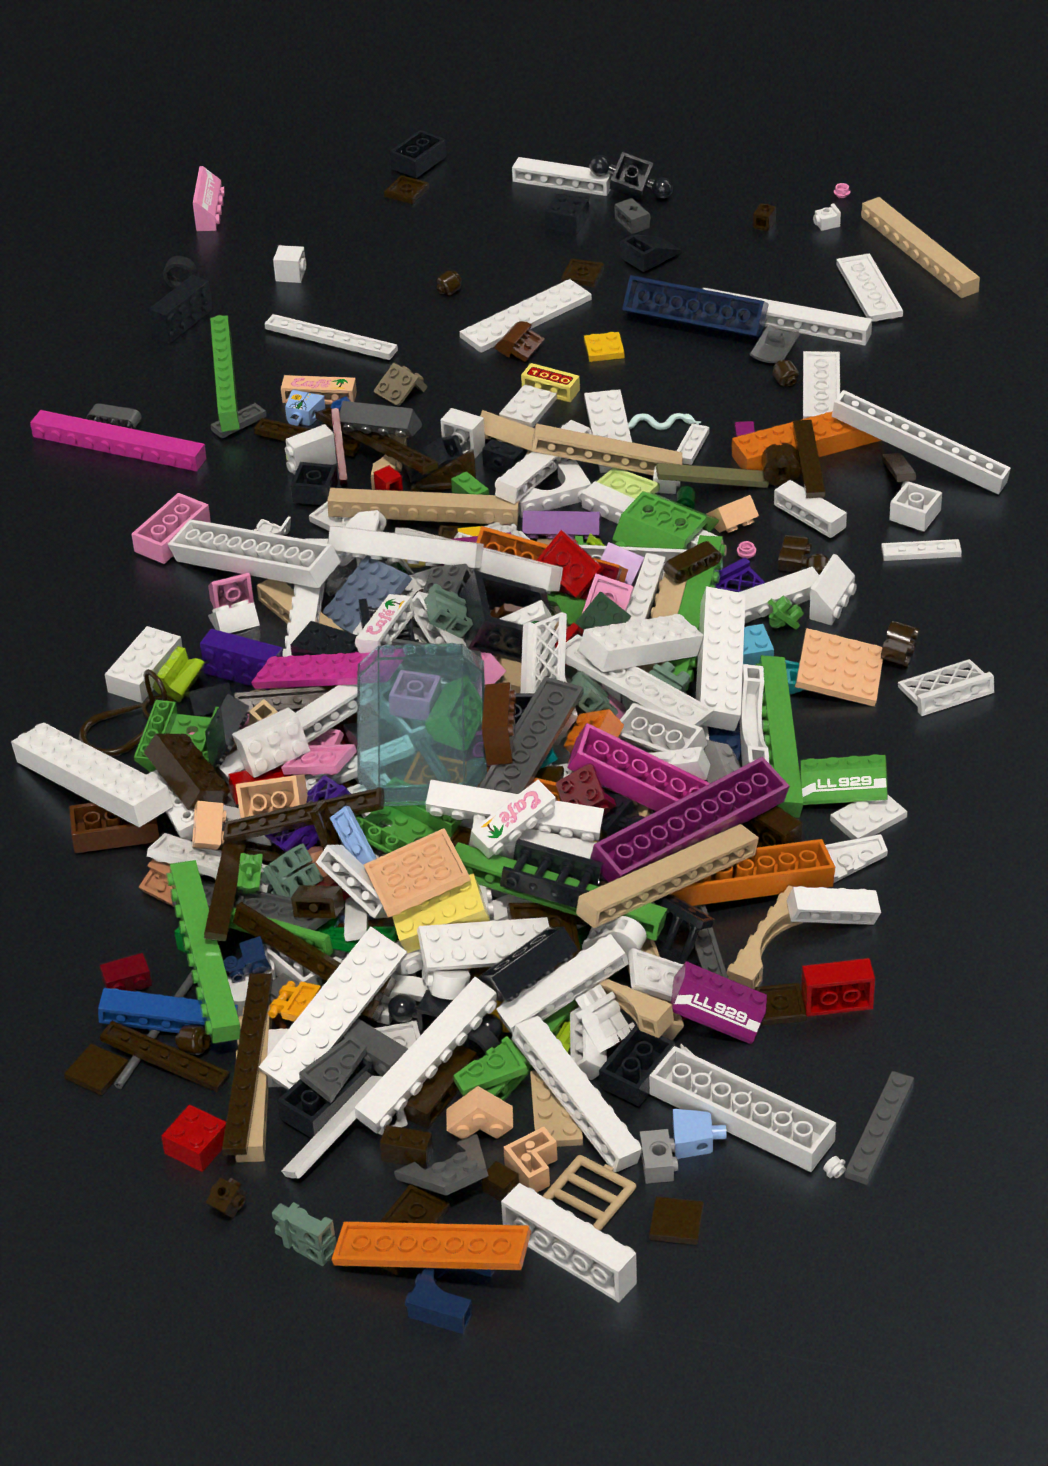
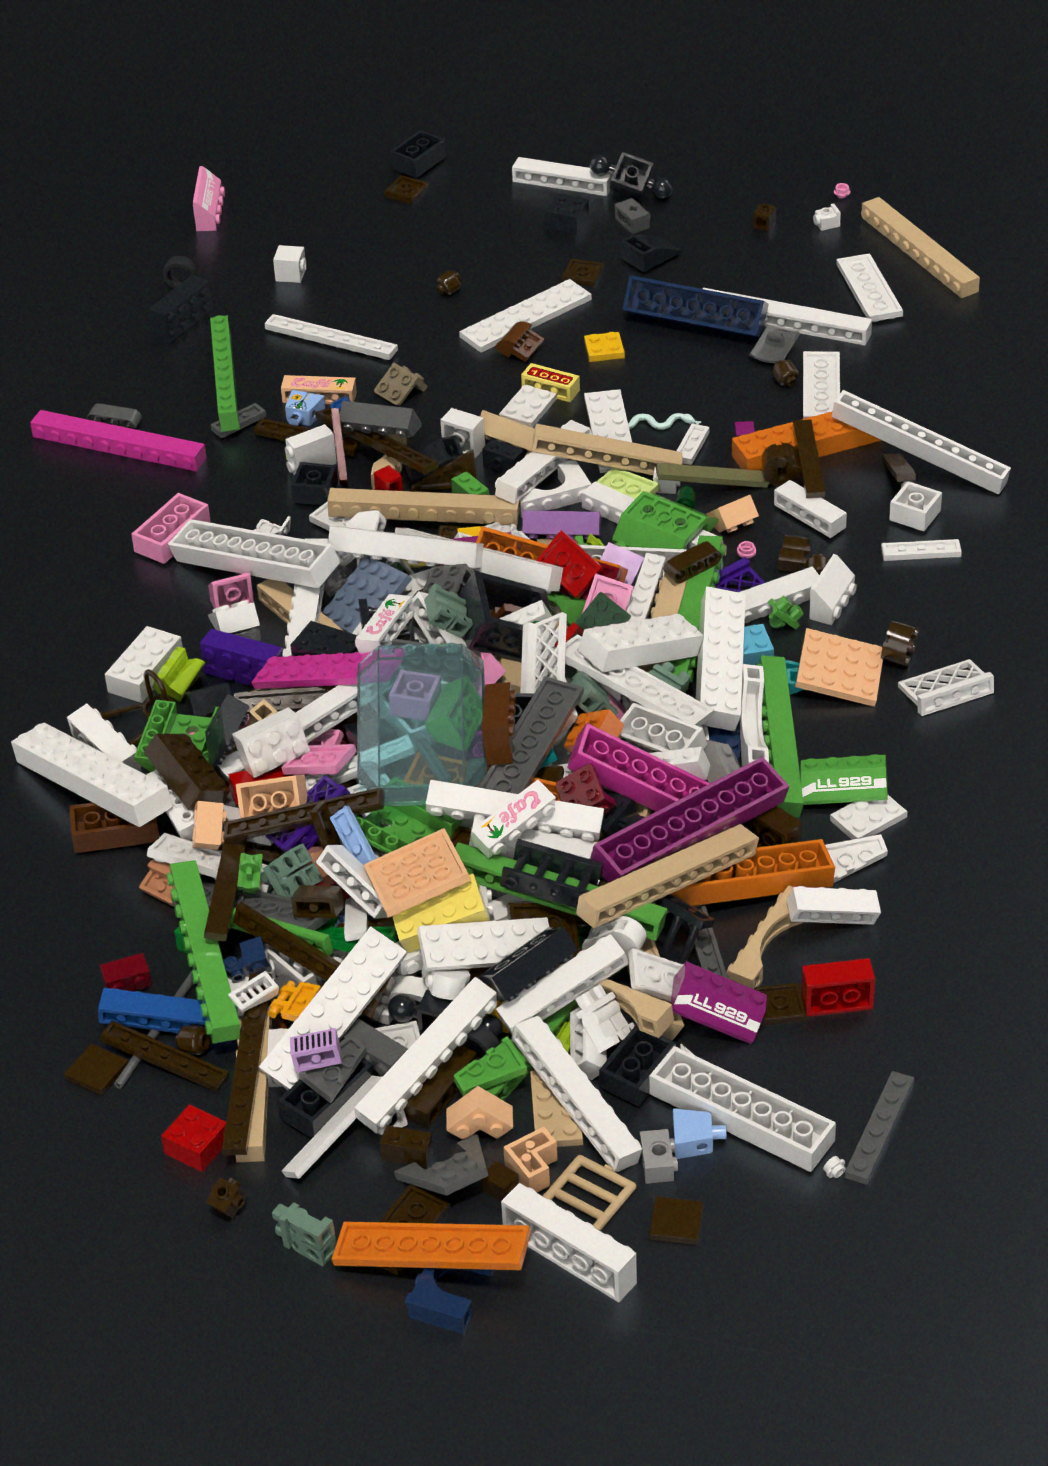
none -> white brick [67,704,142,772]
none -> white slope [228,971,279,1012]
none -> lavender brick [290,1028,342,1073]

